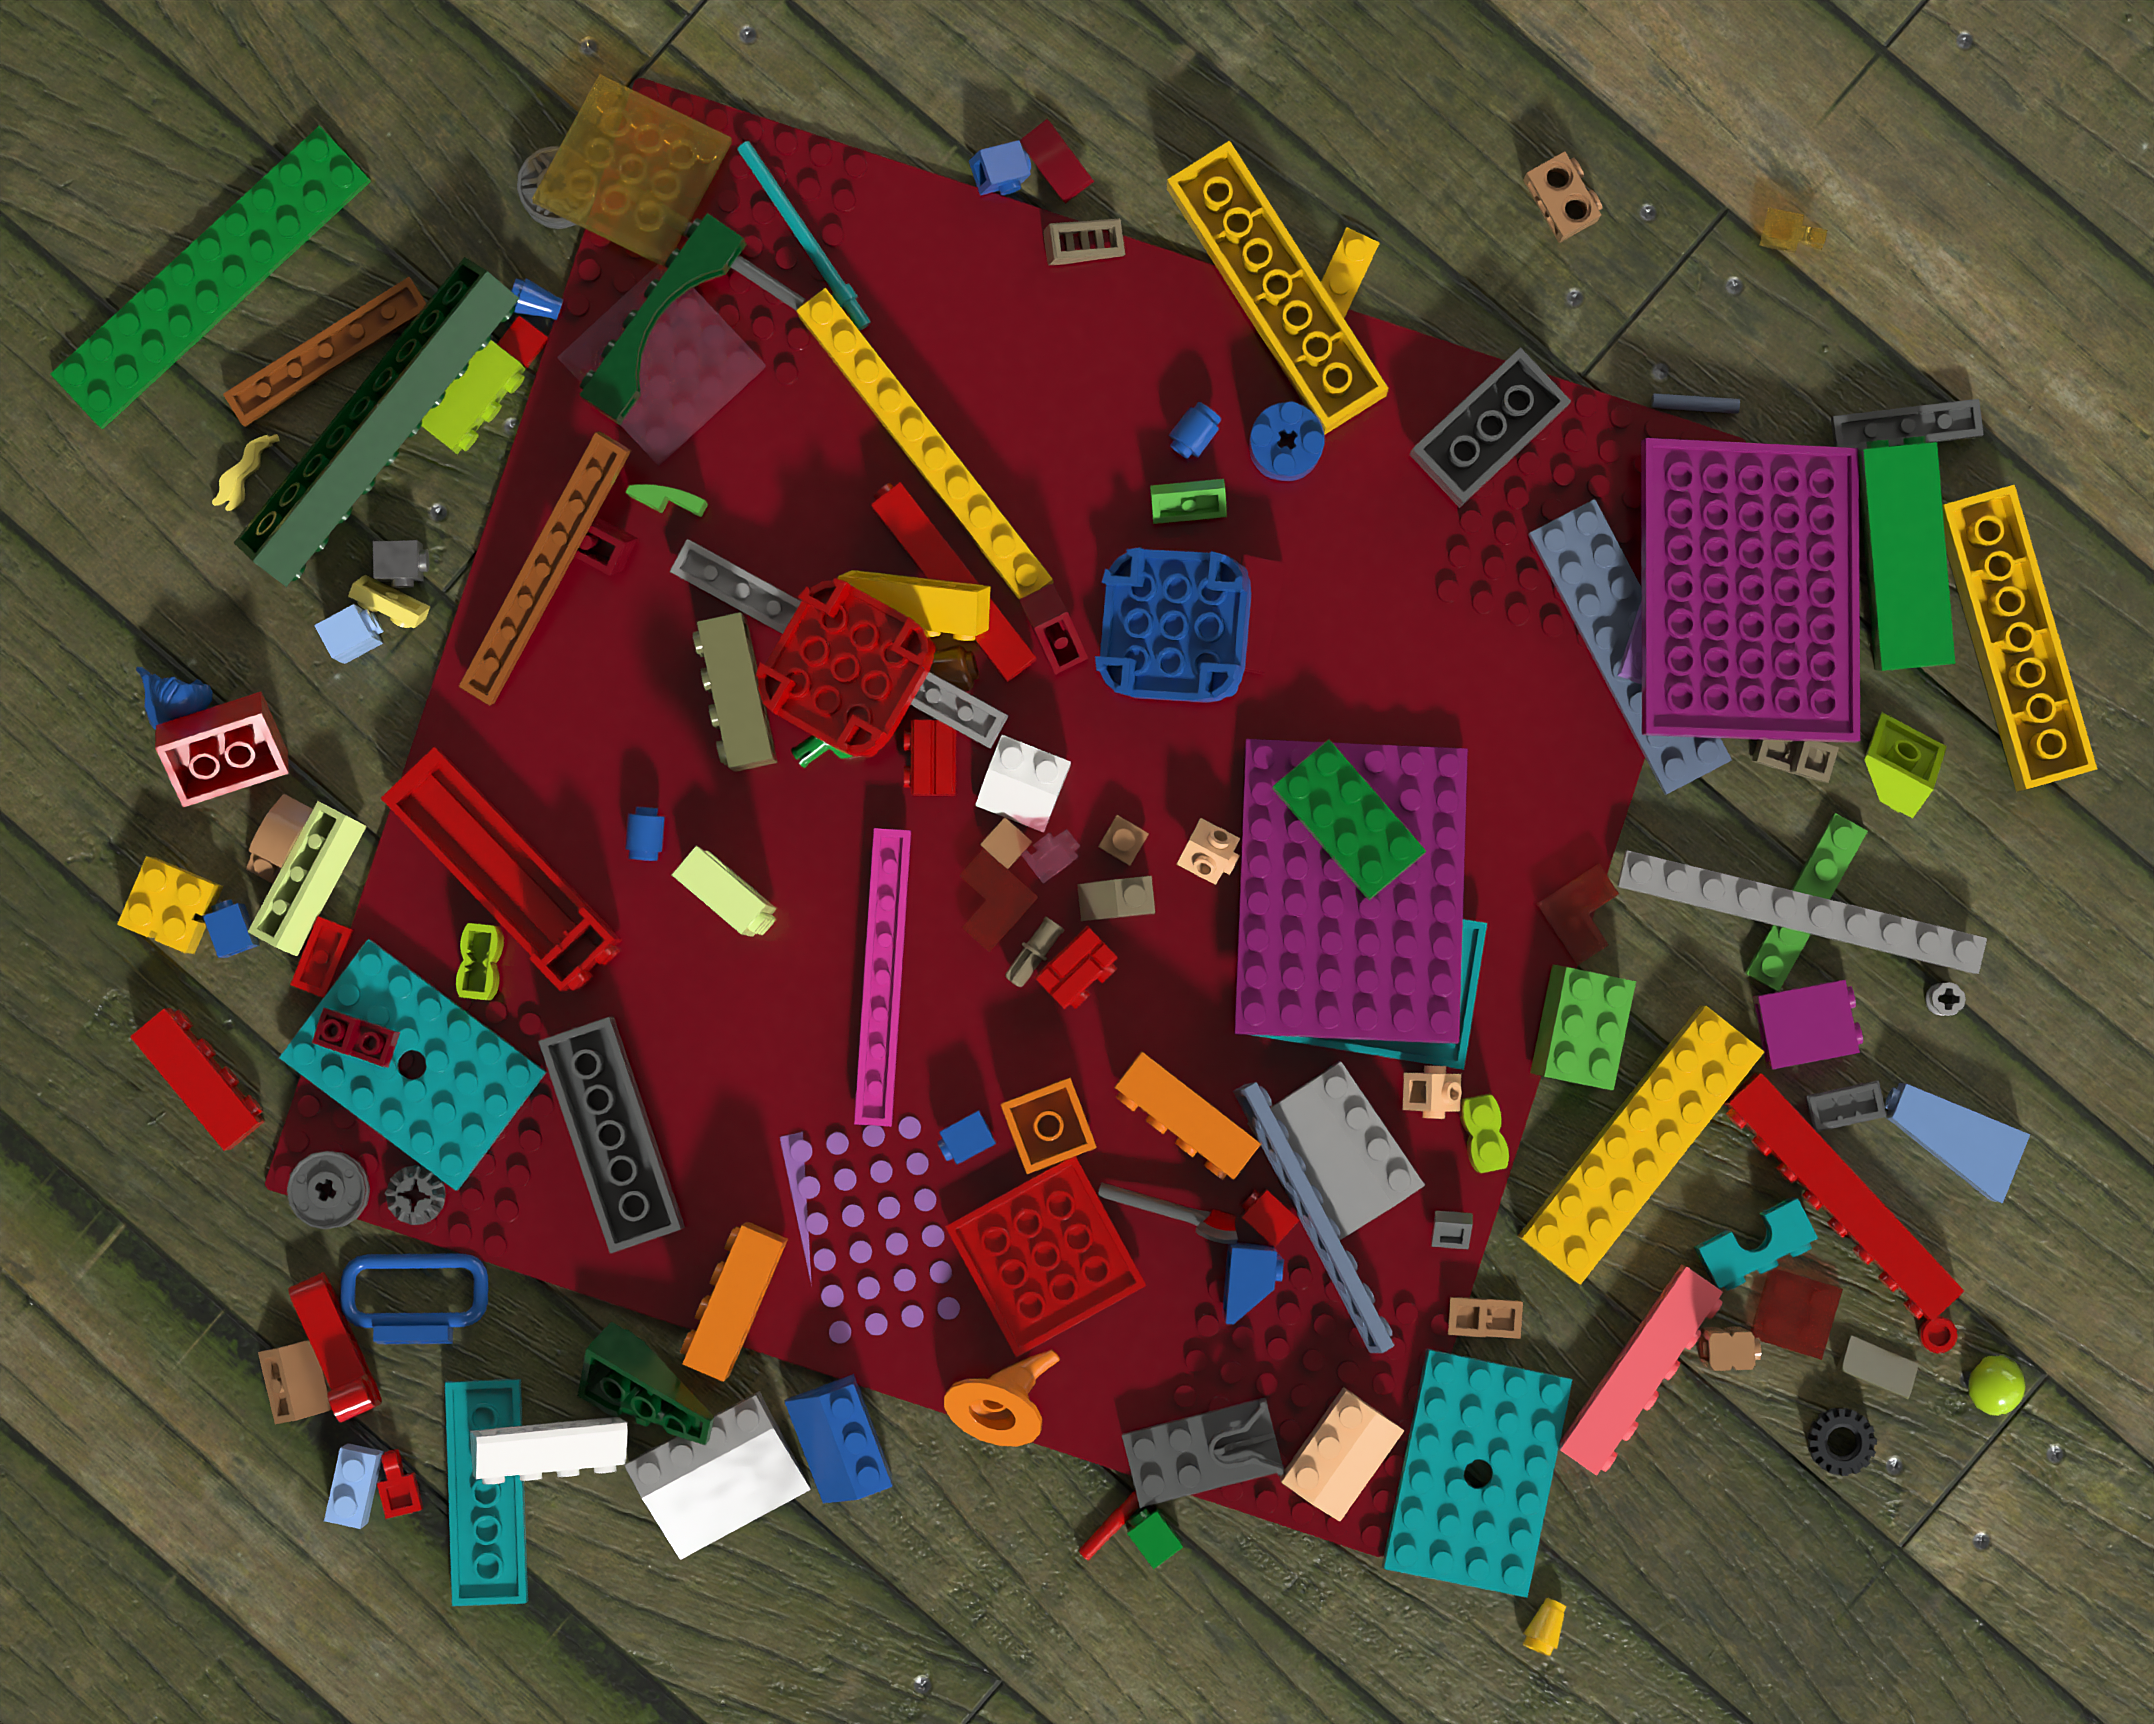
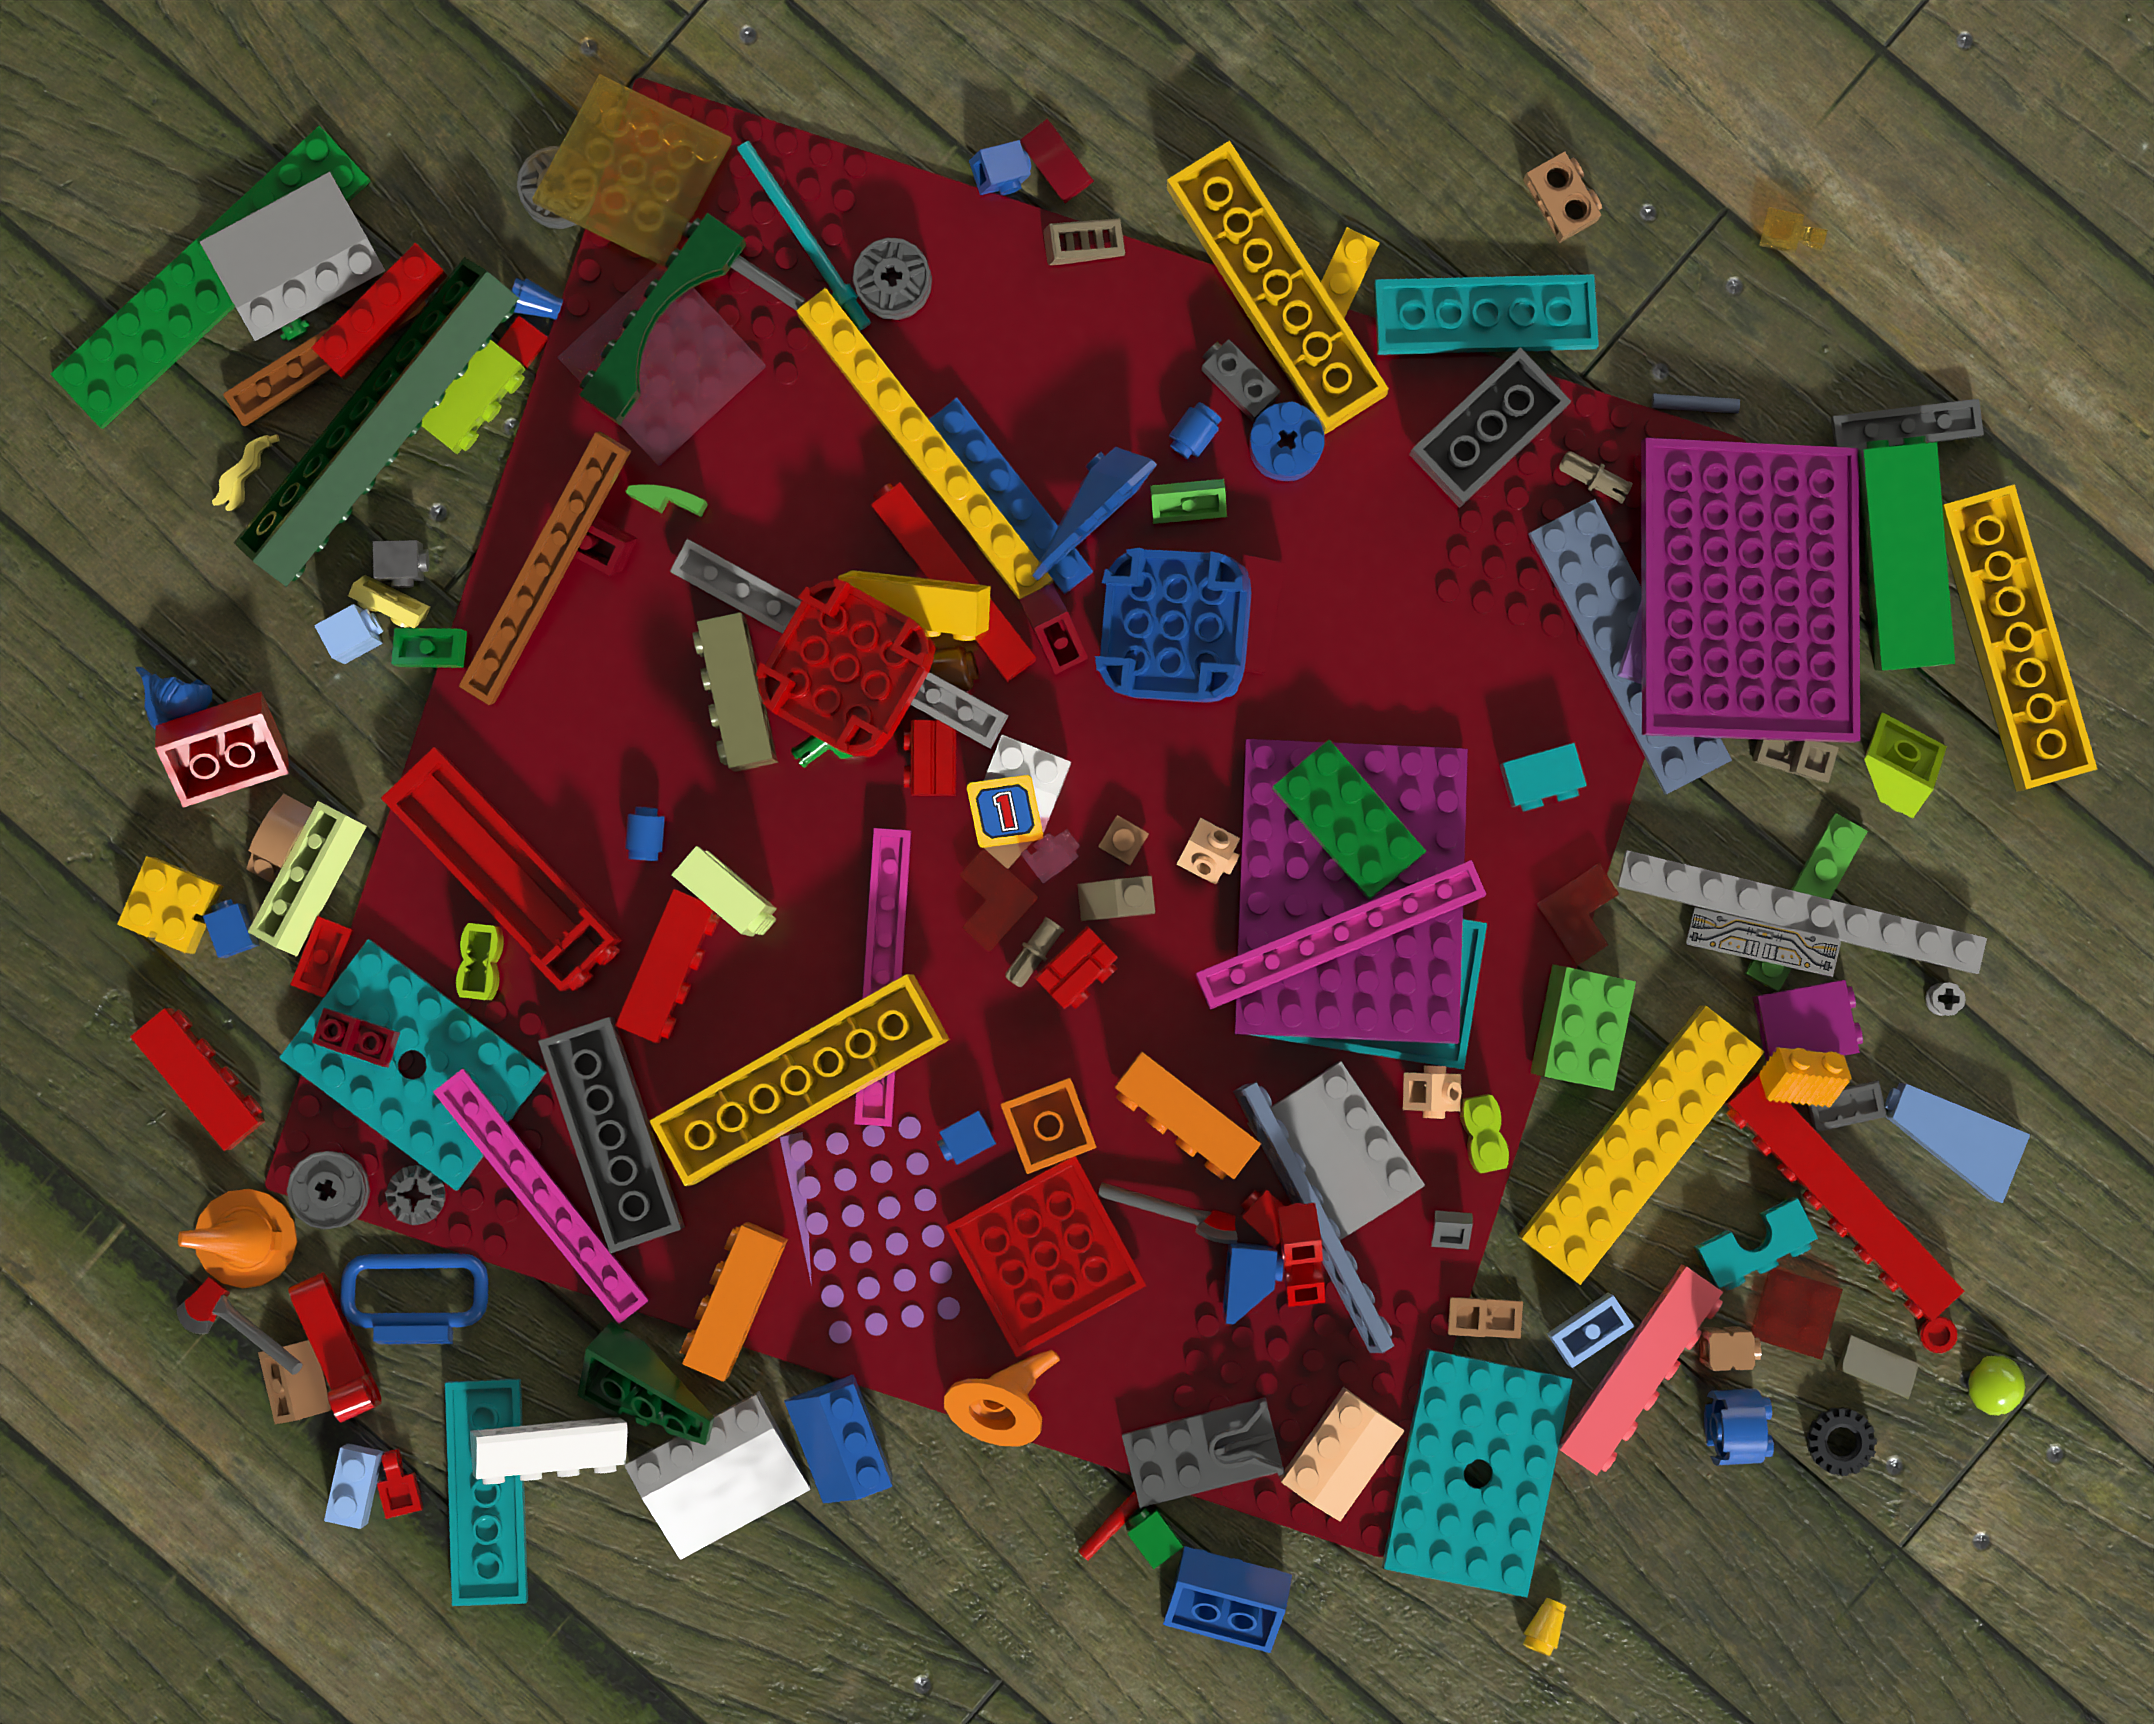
none -> piece [177,1277,303,1375]
none -> orange piece [178,1189,298,1288]
none -> light grey slope [200,172,385,341]
none -> green piece [280,318,309,342]
none -> red brick [311,243,448,380]
none -> green plate [391,628,467,668]
none -> dark pink plate [433,1068,649,1324]
none -> red brick [615,889,720,1043]
none -> yellow brick [650,974,950,1186]
none -> dark grey wheel [853,238,932,320]
none -> blue plate [929,398,1093,595]
none -> sticker [967,775,1043,848]
none -> blue wedge [1032,447,1157,581]
none -> blue slope [1163,1546,1292,1653]
none -> dark pink plate [1196,860,1486,1009]
none -> dark grey brick [1201,339,1281,422]
none -> red arch [1278,1203,1325,1307]
none -> teal plate [1374,274,1599,355]
none -> teal brick [1499,743,1587,812]
none -> light blue brick [1547,1293,1634,1368]
none -> dark tan axle [1559,451,1633,504]
none -> light grey tile [1686,908,1841,977]
none -> blue brick [1704,1388,1774,1466]
none -> light orange brick [1759,1047,1852,1108]

